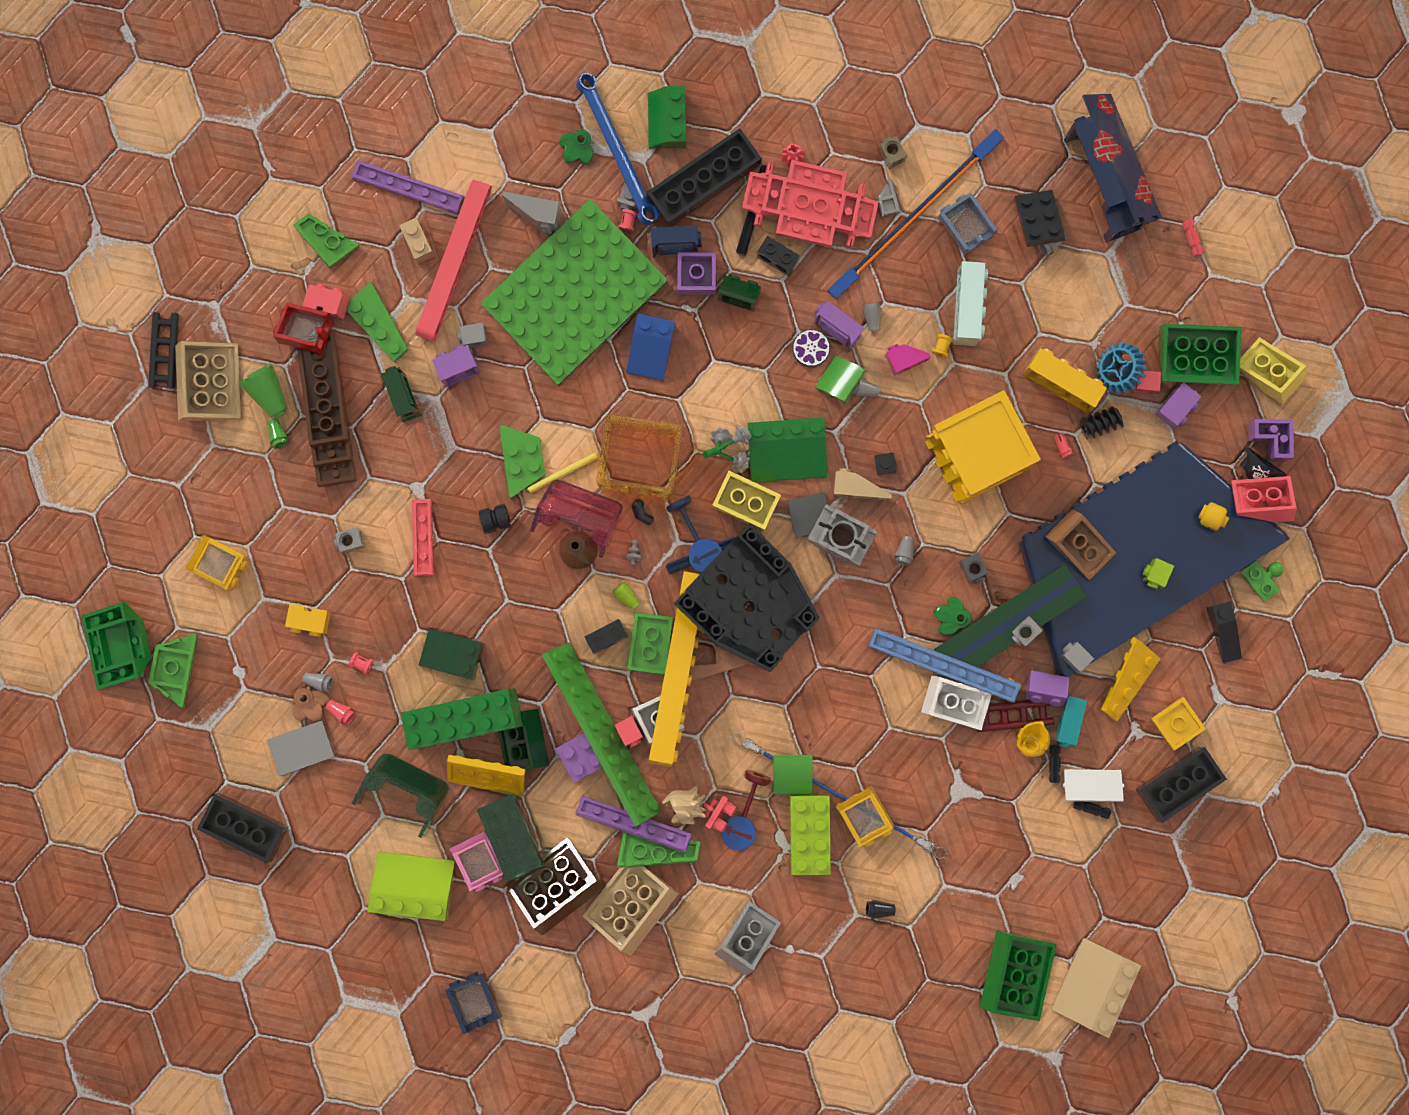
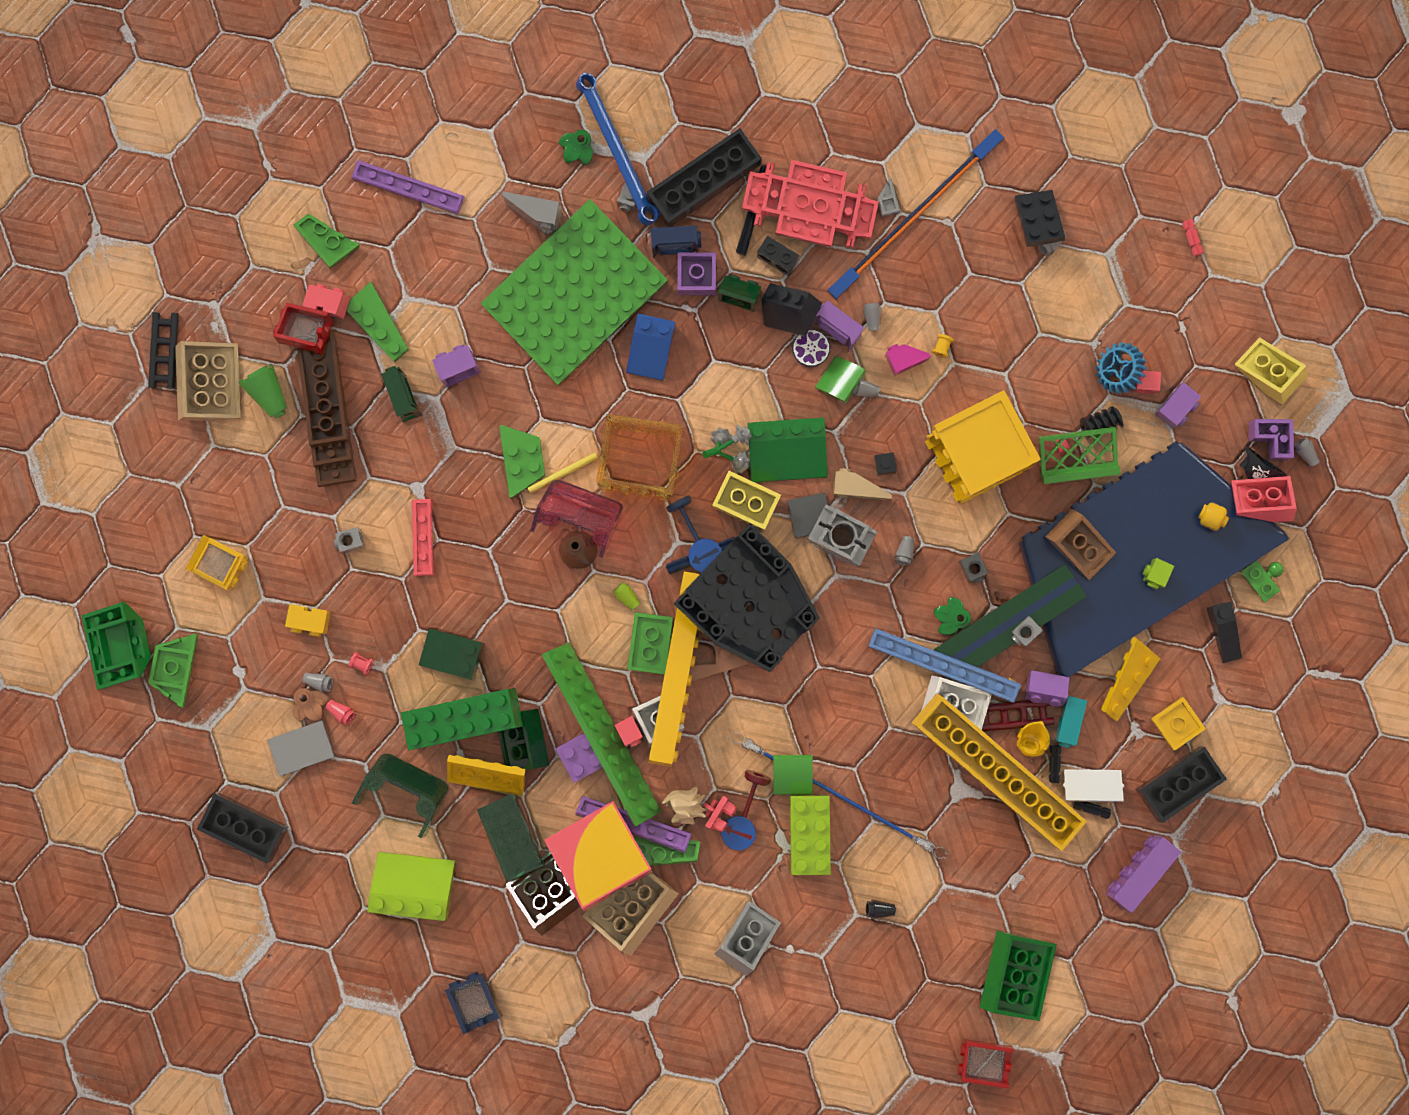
bright green cone [267,419,289,449] -> none
tan brick [399,217,435,264] -> none
coral beam [416,179,492,341] -> none
window [449,830,507,892] -> none
light grey brick [458,323,488,348] -> none
black wheel [479,503,511,534] -> none
black brick [584,619,628,655] -> none
coral bush [618,209,638,233] -> none
light grey hair [625,539,641,565] -> none
black arm [632,499,654,525] -> none
green slope [648,86,686,149] -> none
coral gear [782,144,805,167] -> none
window [836,786,894,848] -> none
dark tan brick [878,136,907,169] -> none
window [938,193,997,256] -> none
light aqua brick [953,261,988,346] -> none
yellow brick [1023,348,1107,414] -> none
tan slope [1051,938,1141,1038] -> none
light grey brick [1061,642,1094,673] -> none
dark blue panel [1064,94,1162,243] -> none
green slope [1159,324,1241,385] -> none
none -> yellow tile [544,801,652,912]
none -> black slope [761,283,822,337]
none -> yellow brick [912,693,1087,851]
none -> window [957,1039,1014,1089]
none -> bright green fence [1038,427,1120,484]
none -> medium lavender brick [1106,835,1182,913]
none -> light grey cone [1294,437,1320,467]

